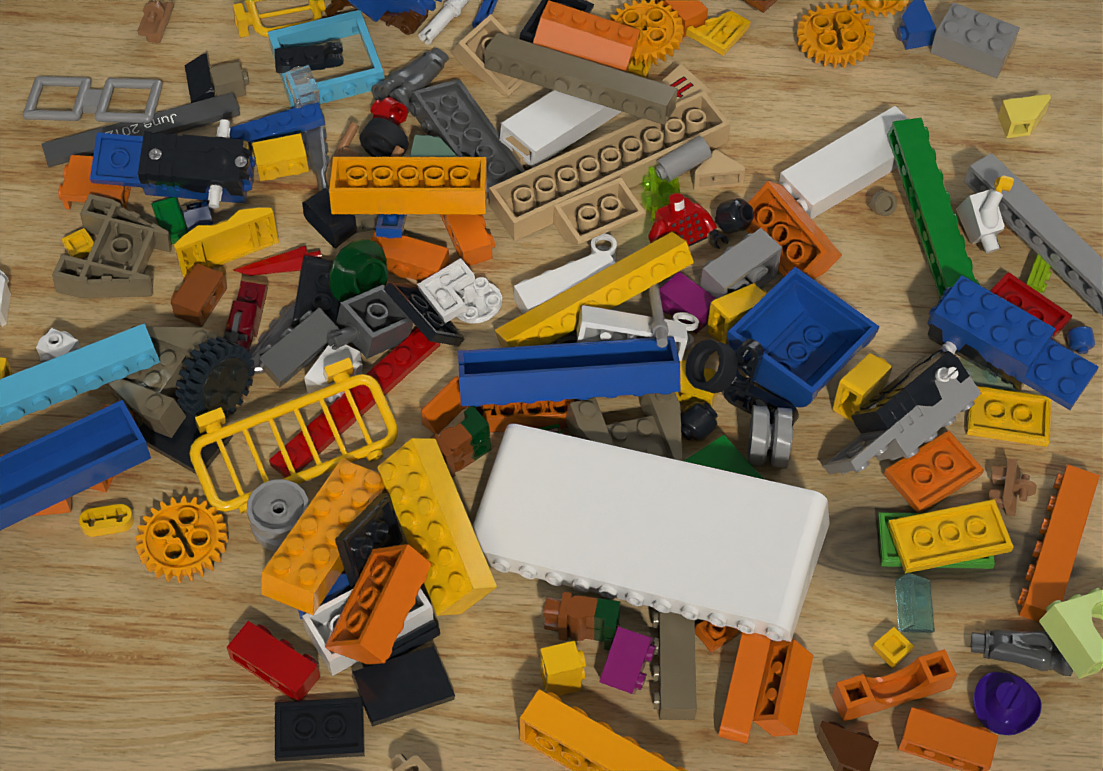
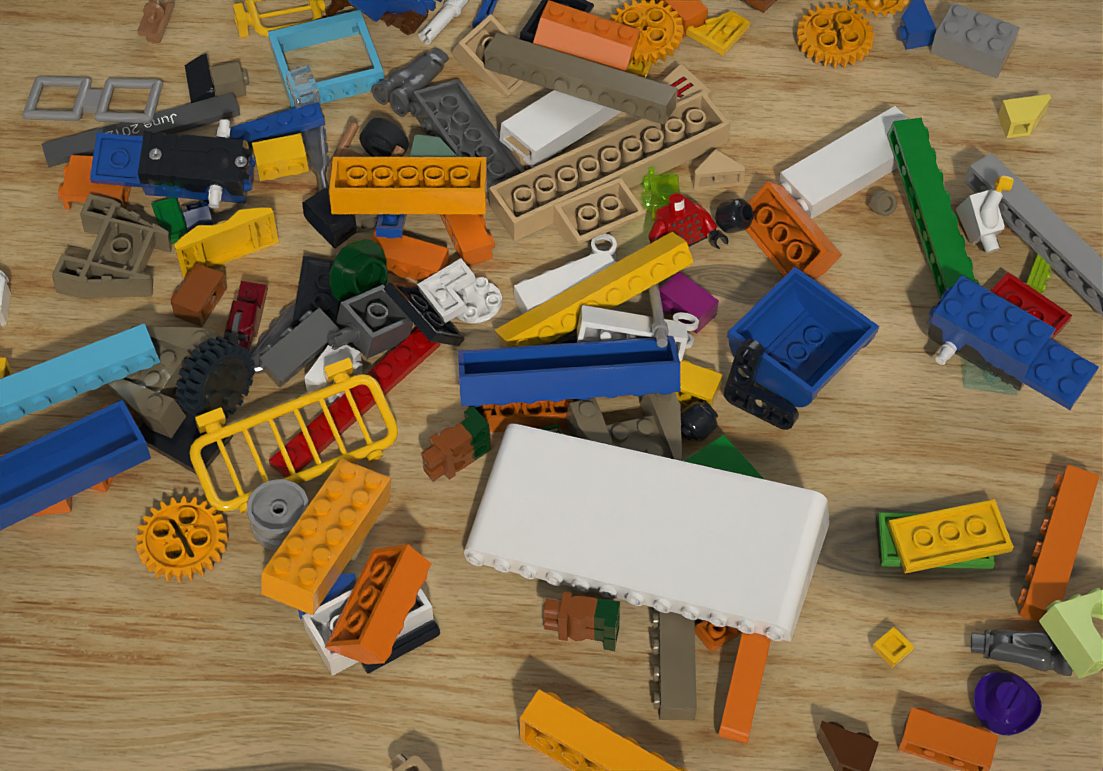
white brick [36,328,81,363] -> none
yellow plate [61,228,94,259] -> none
yellow beam [78,504,134,537] -> none
red brick [227,621,320,701] -> none
red bar [233,246,322,276] -> none
black hinge [274,42,344,73] -> none
black tile [275,697,365,762] -> none
black tile [335,493,403,588] -> none
black tile [352,646,455,727] -> none
red piece [370,97,408,125] -> none
yellow brick [378,438,497,616] -> none
orange slope [421,376,467,434] -> none
yellow brick [540,641,586,696] -> none
magenta brick [599,626,656,694] -> none
light grey brick [655,135,712,182] -> none
black tyre [686,339,738,394] -> none
light grey brick [700,228,782,299] -> none
yellow slope [707,283,767,345] -> none
light grey wheel [747,405,793,469] -> none
orange brick [753,639,813,737] -> none
piece [823,349,981,475] -> none
yellow slope [832,353,893,423] -> none
orange arch [832,649,957,722] -> none
orange plate [884,430,984,513] -> none
clear light blue slope [895,573,935,633] -> none
yellow tile [966,386,1051,447] -> none
medium nougat hips [989,459,1037,516] -> none
blue piece [1067,326,1095,354] -> none

